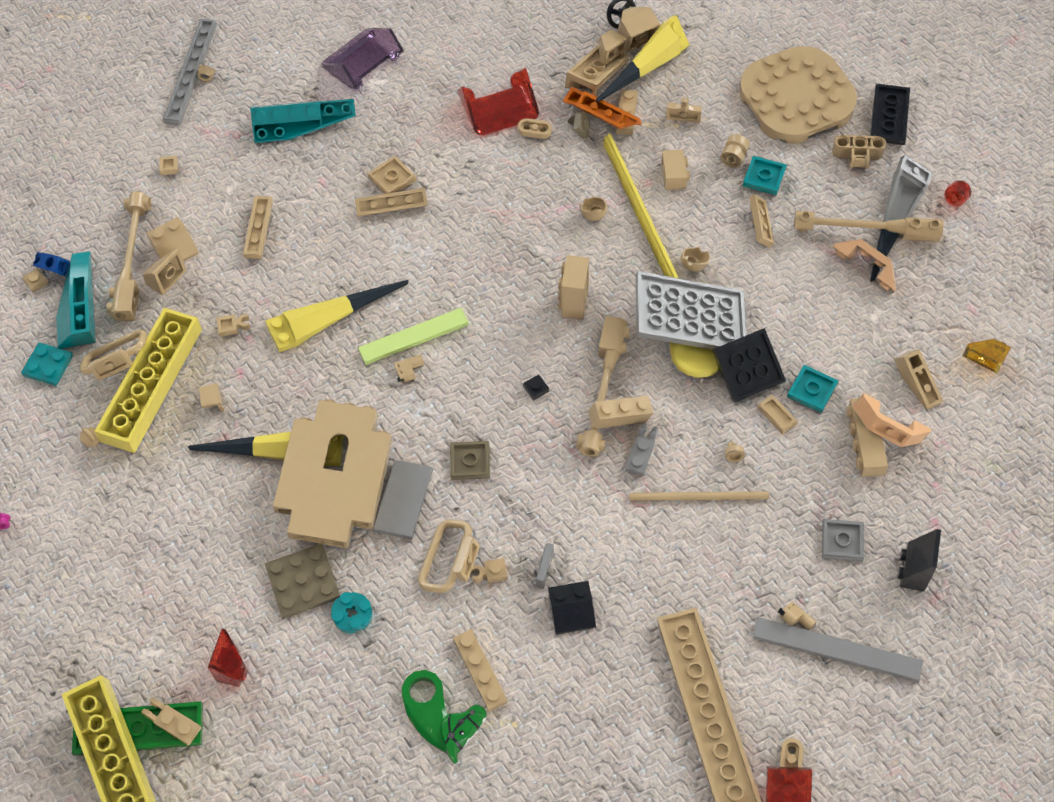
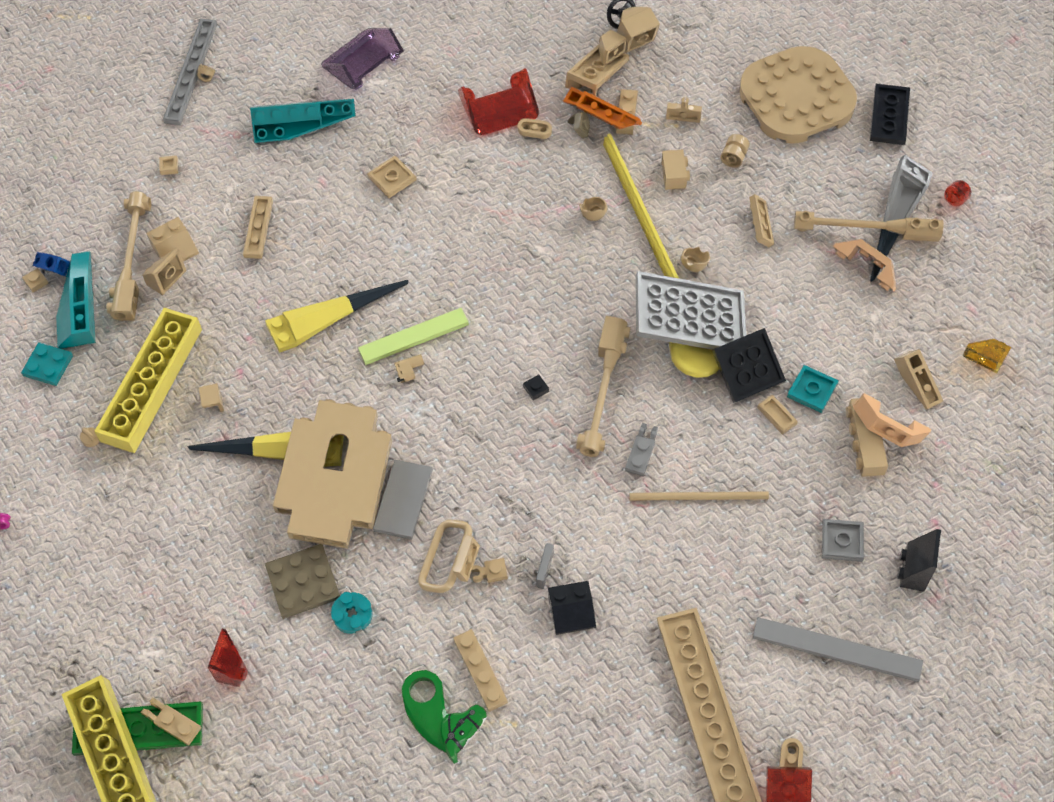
tan bar [80,330,147,381] -> none
tan plate [216,314,250,337] -> none
tan plate [355,188,428,217] -> none
dark tan tile [450,441,490,480] -> none
tan brick [558,255,589,320] -> none
tan brick [588,396,653,429] -> none
light yellow plate [596,15,690,102] -> none
tan tile [725,441,745,462] -> none
teal plate [743,156,787,196] -> none
tan piece [778,602,817,631] -> none
tan piece [832,135,886,170] -> none

